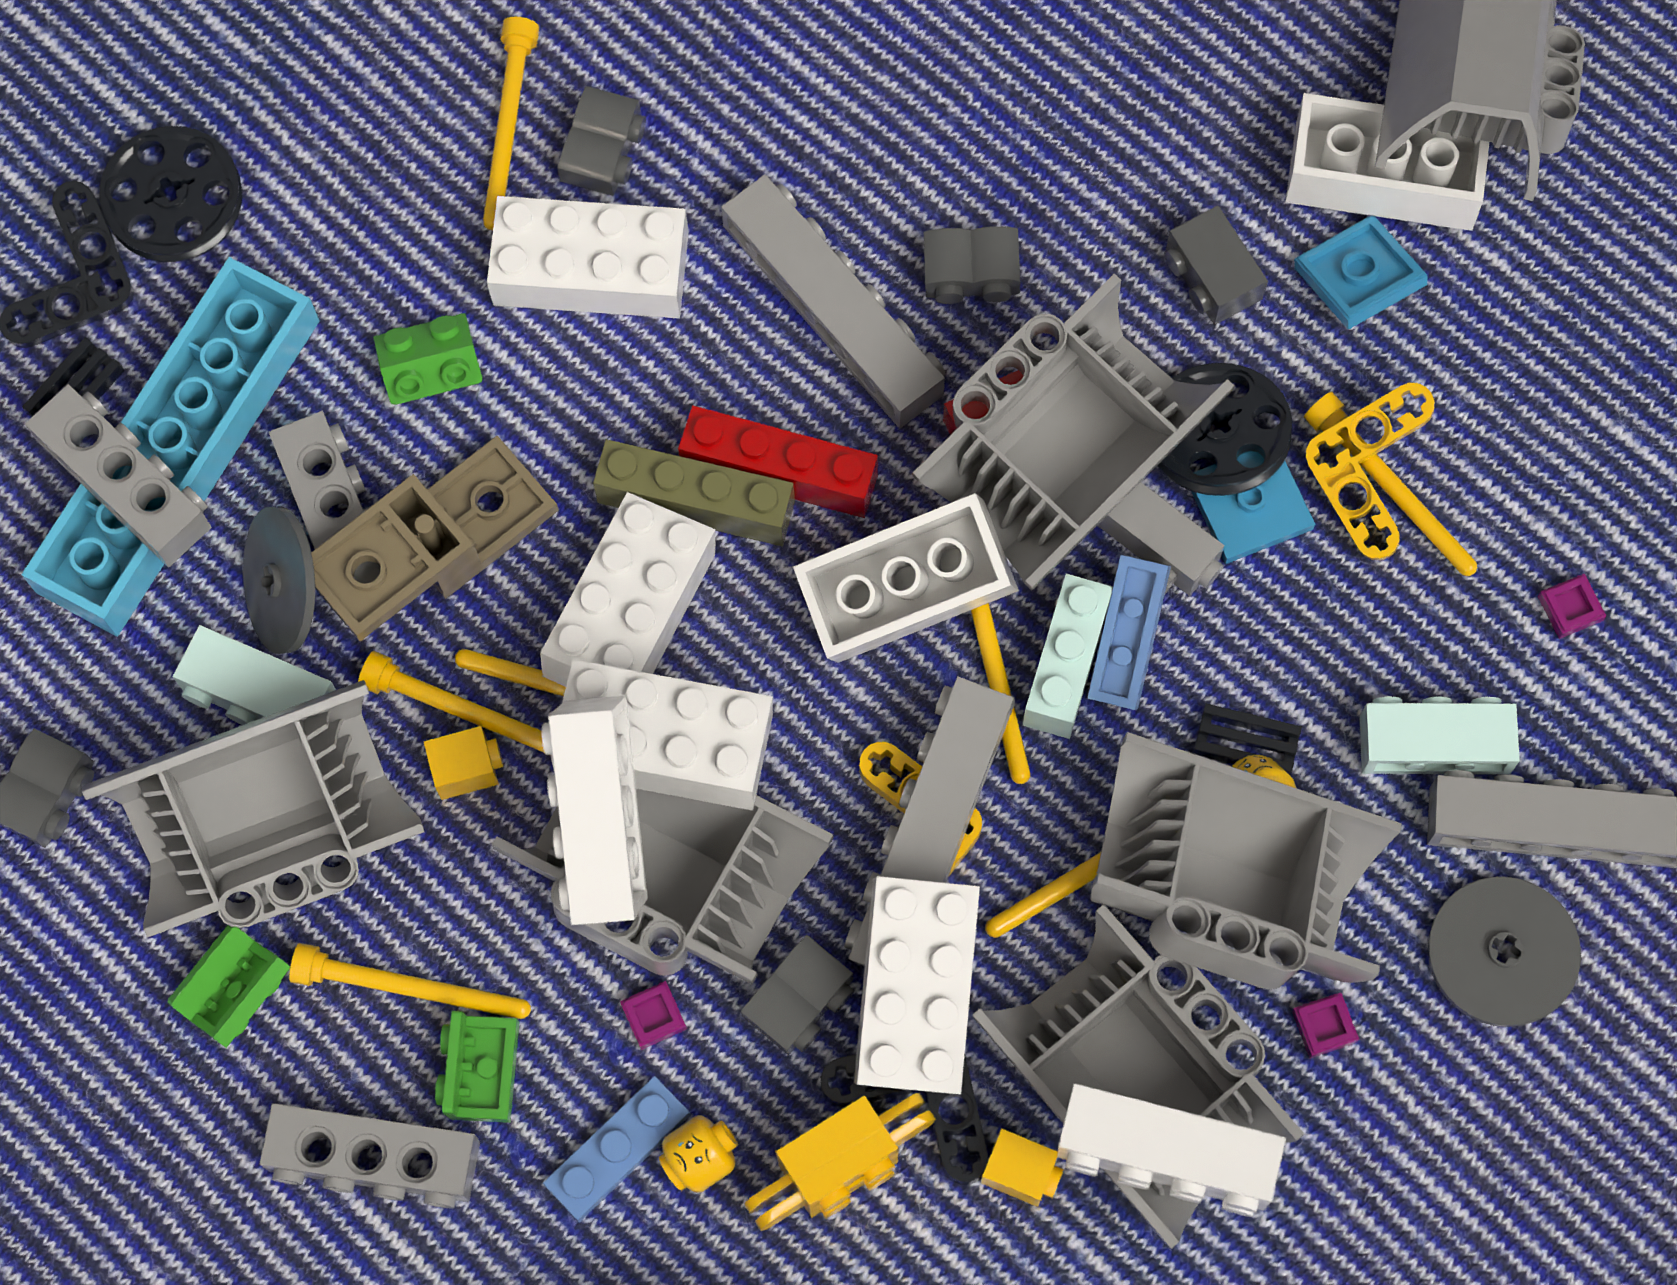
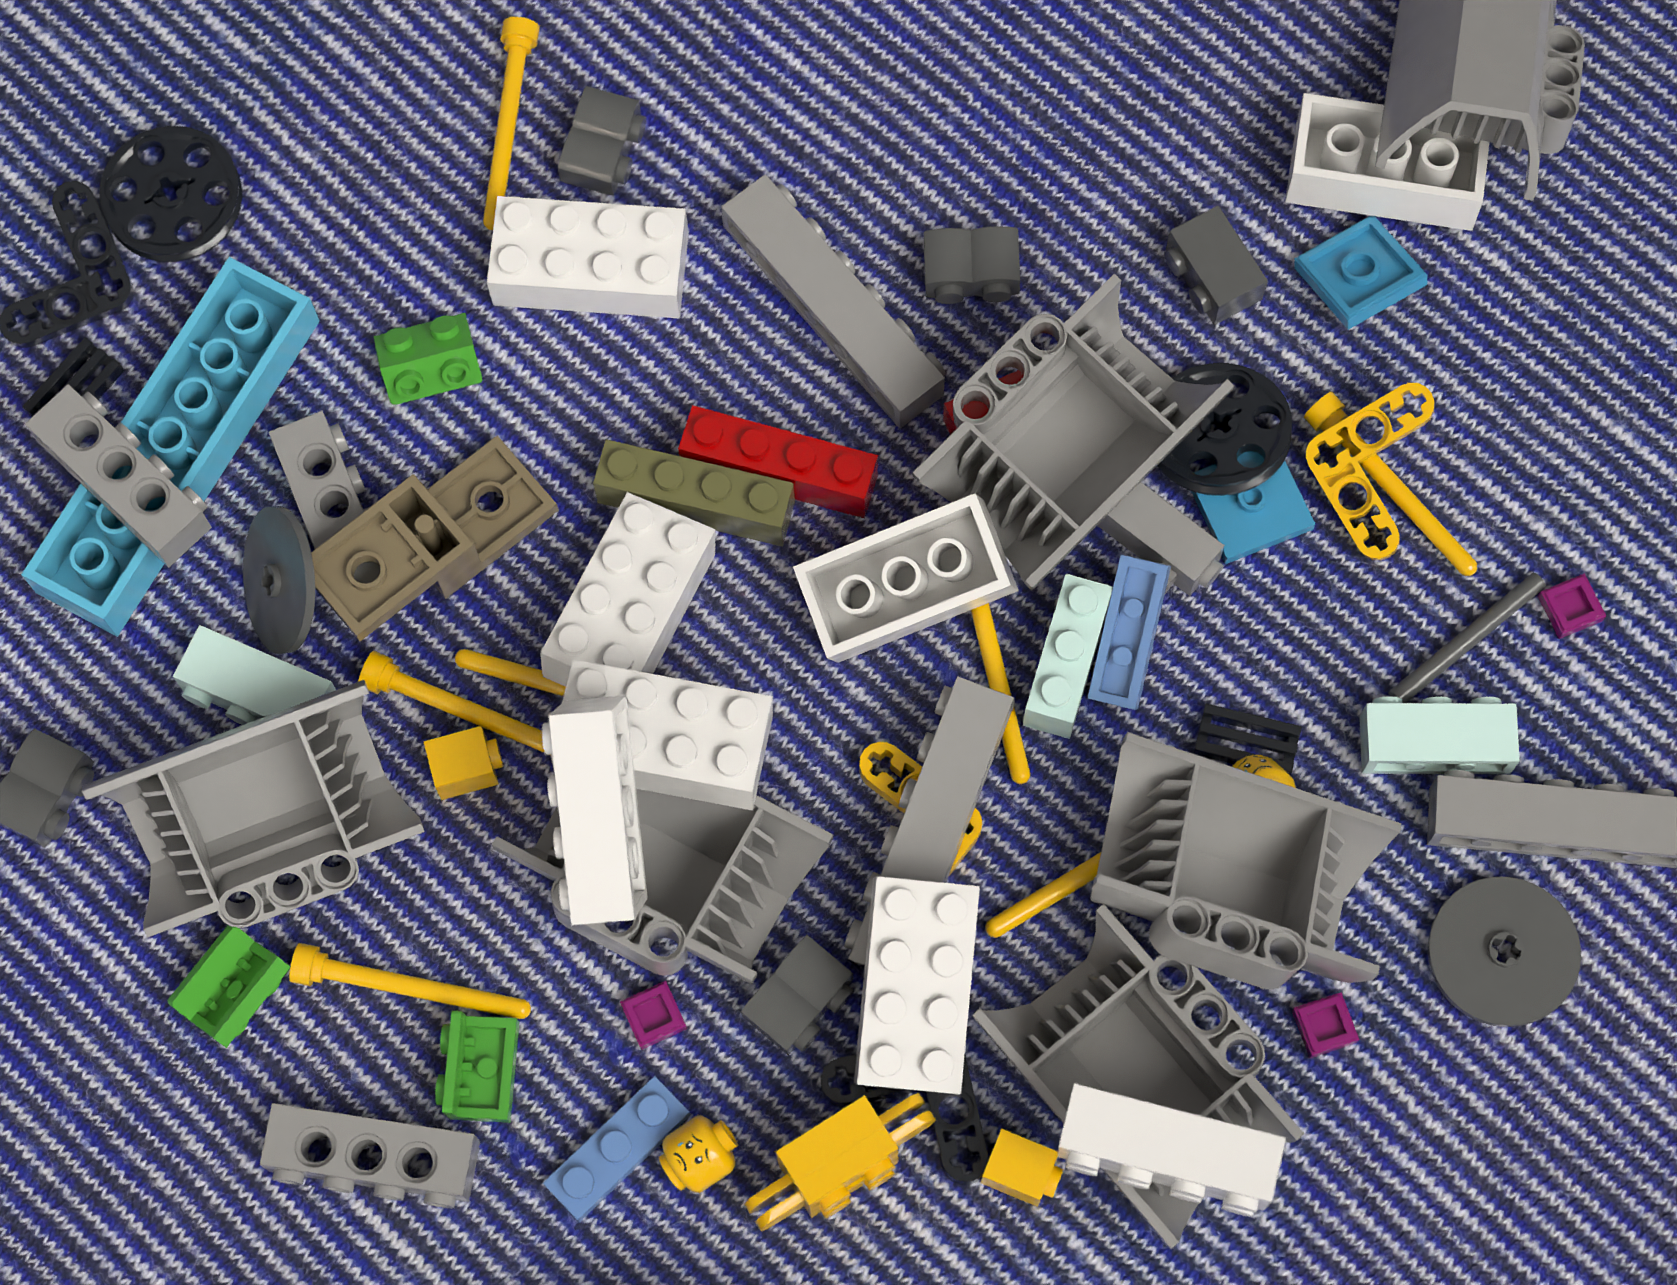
none -> dark grey bar [1388,572,1546,703]

